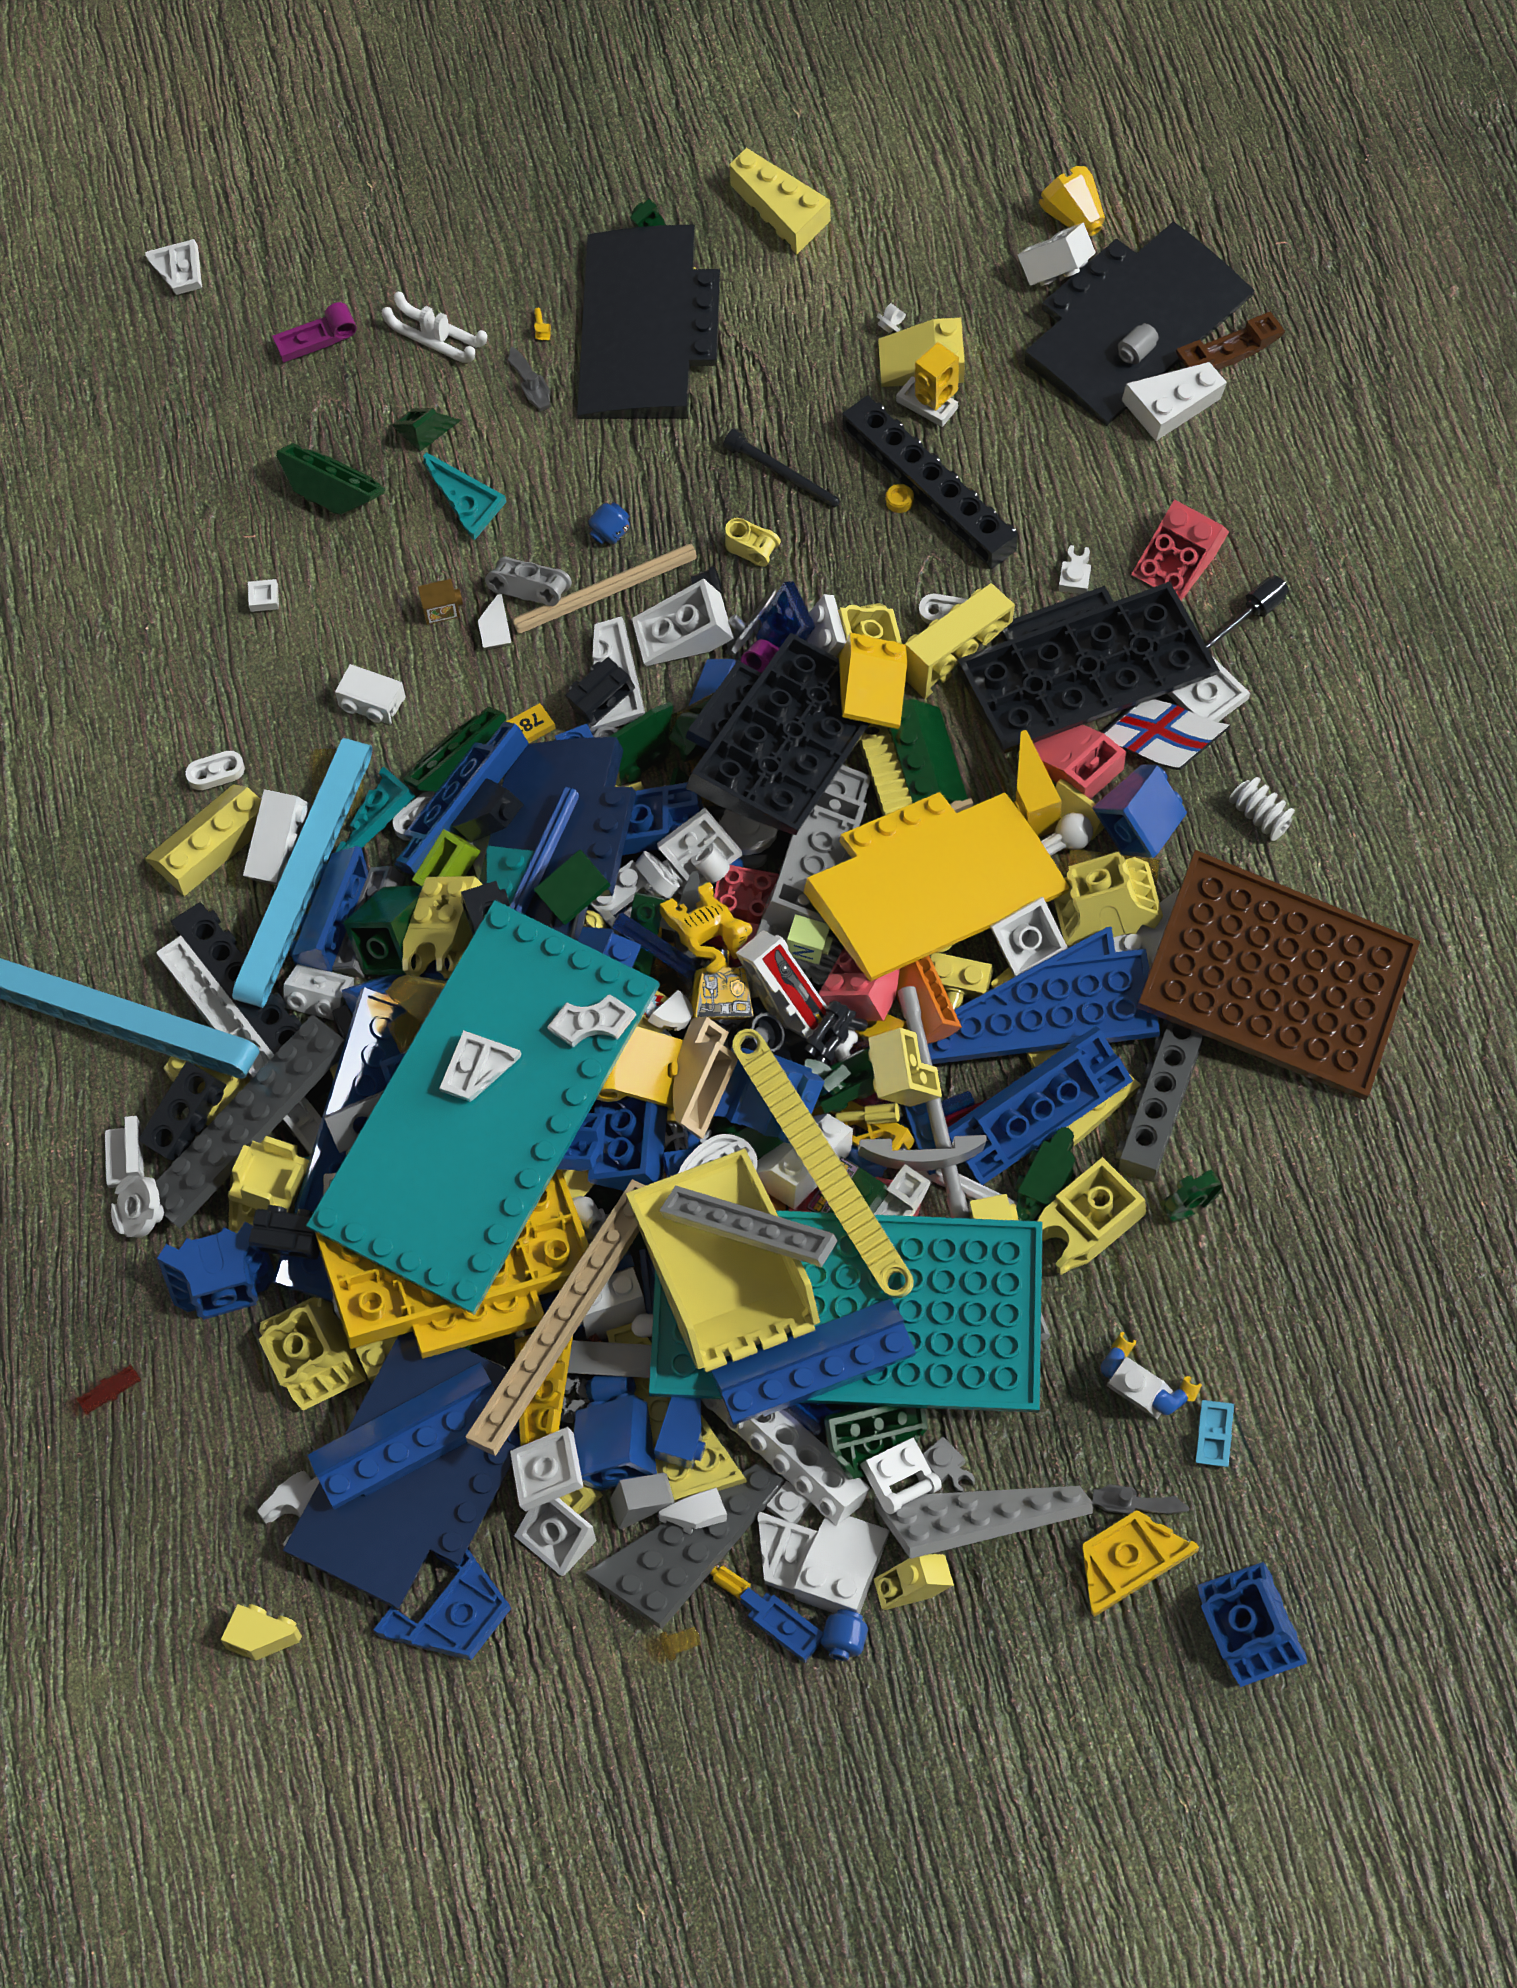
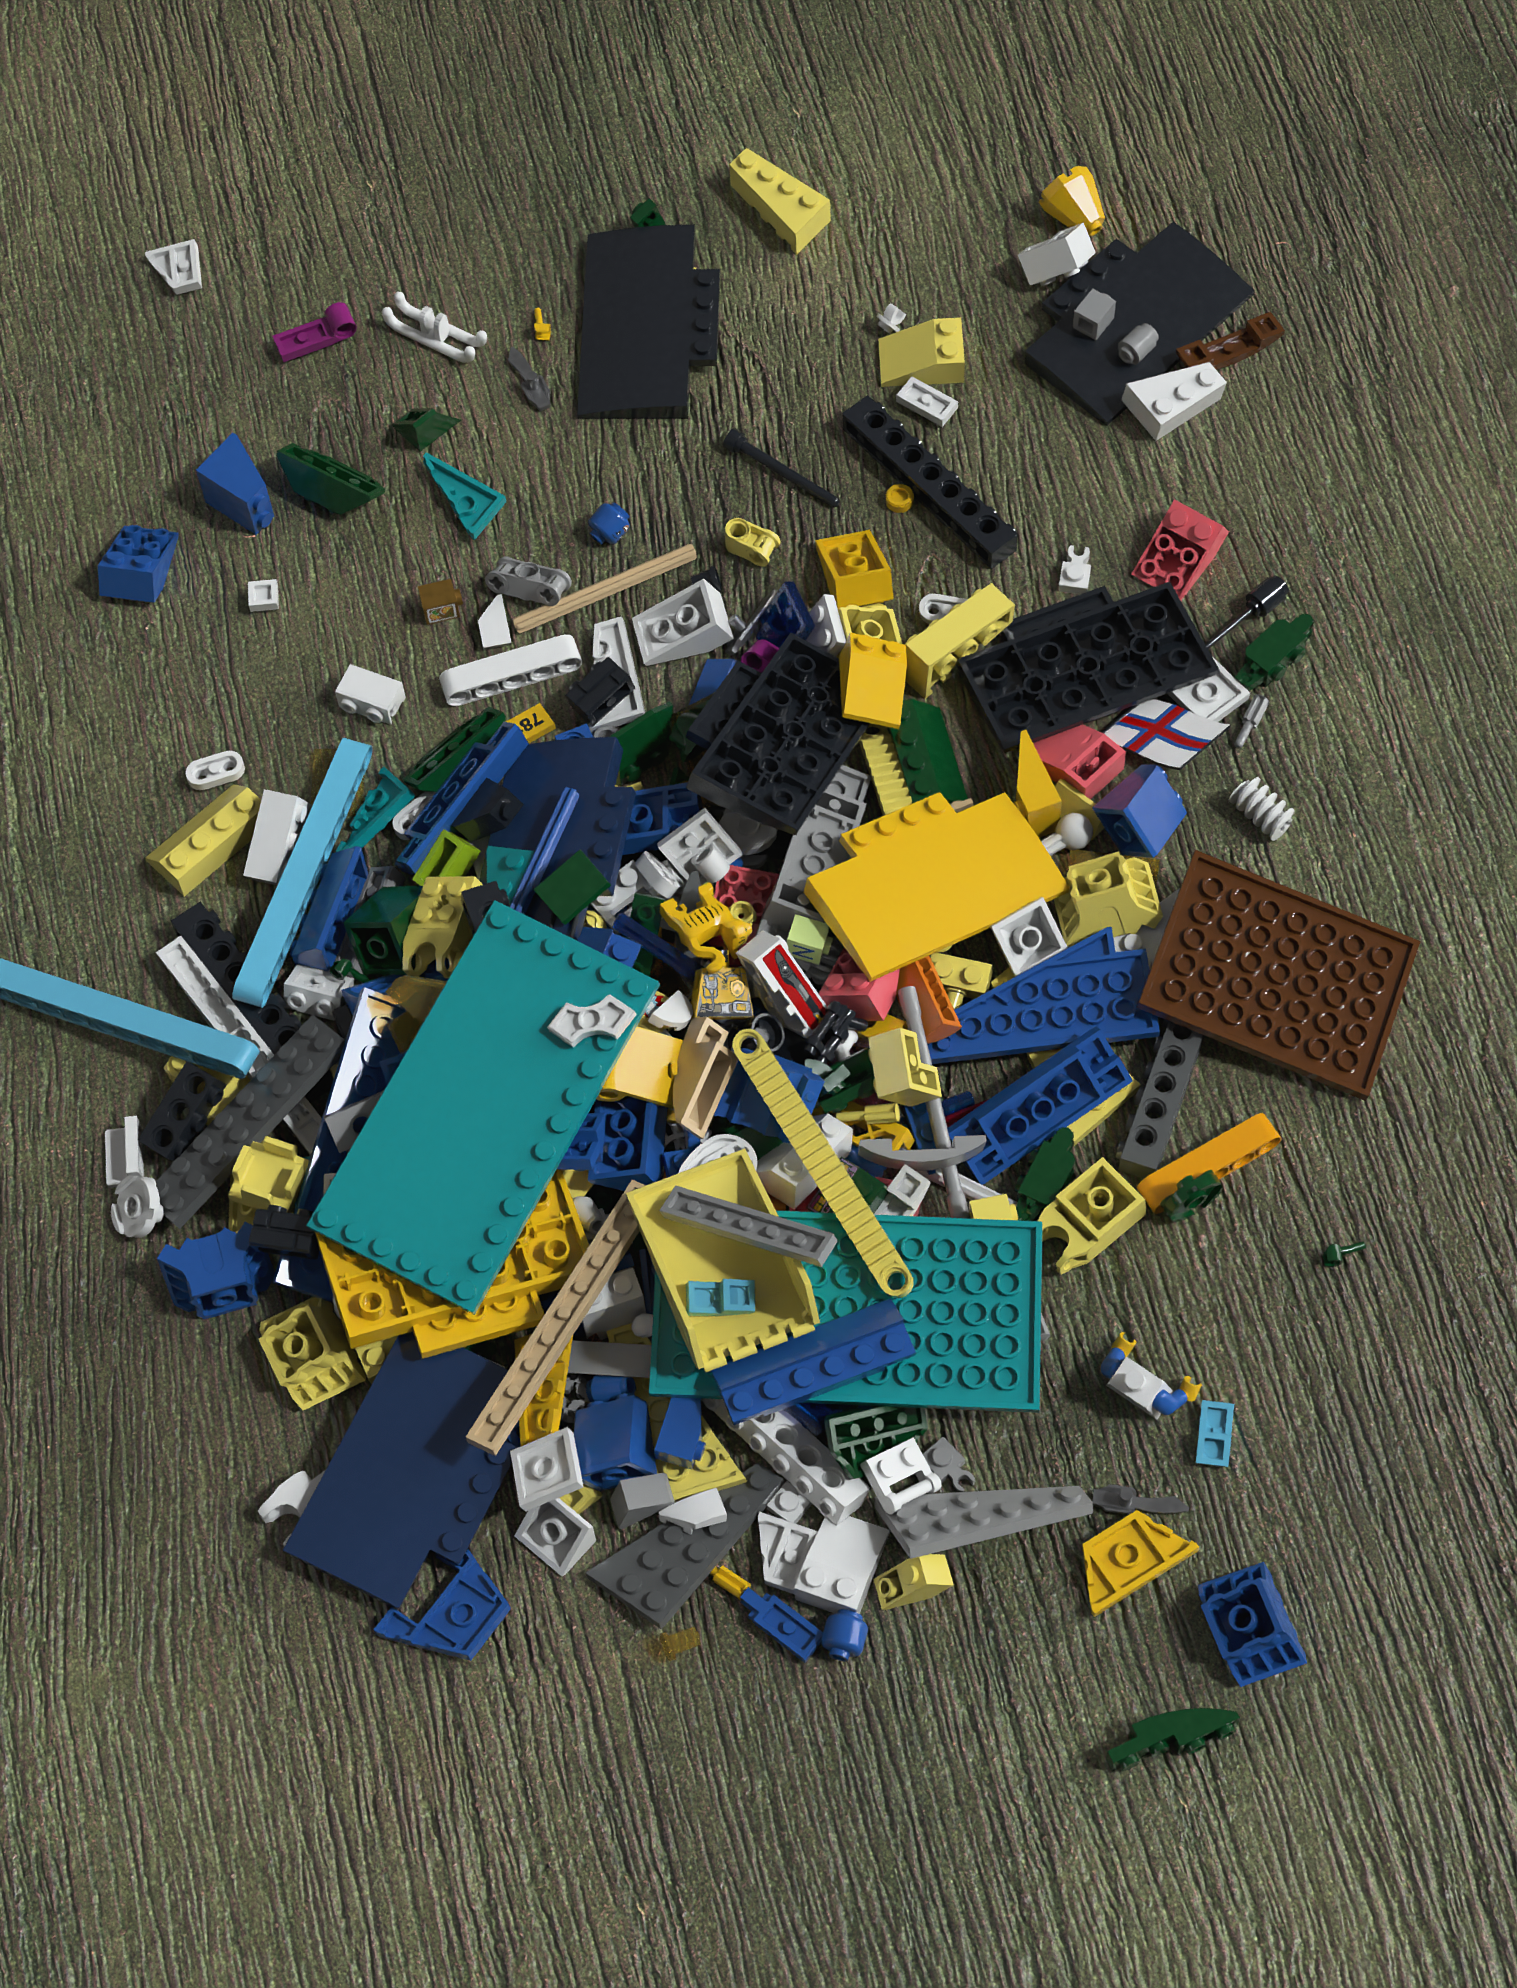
clear red pin [76,1364,142,1415] -> none
light yellow slope [221,1604,302,1661] -> none
blue slope [308,1362,496,1509] -> none
white wing [440,1030,522,1102] -> none
yellow brick [915,342,959,411] -> none
none -> blue slope [98,525,179,603]
none -> blue slope [196,432,274,535]
none -> dark green hand [329,959,371,983]
none -> white beam [439,634,582,706]
none -> medium azure slope [686,1279,755,1316]
none -> light yellow plate [728,901,756,927]
none -> yellow slope [815,530,893,610]
none -> light grey brick [1073,288,1116,340]
none -> dark green slope [1106,1708,1240,1772]
none -> light orange beam [1136,1113,1282,1214]
none -> light grey axle [1234,694,1270,748]
none -> dark green hinge [1235,613,1314,692]
none -> dark green hand [1323,1241,1366,1267]

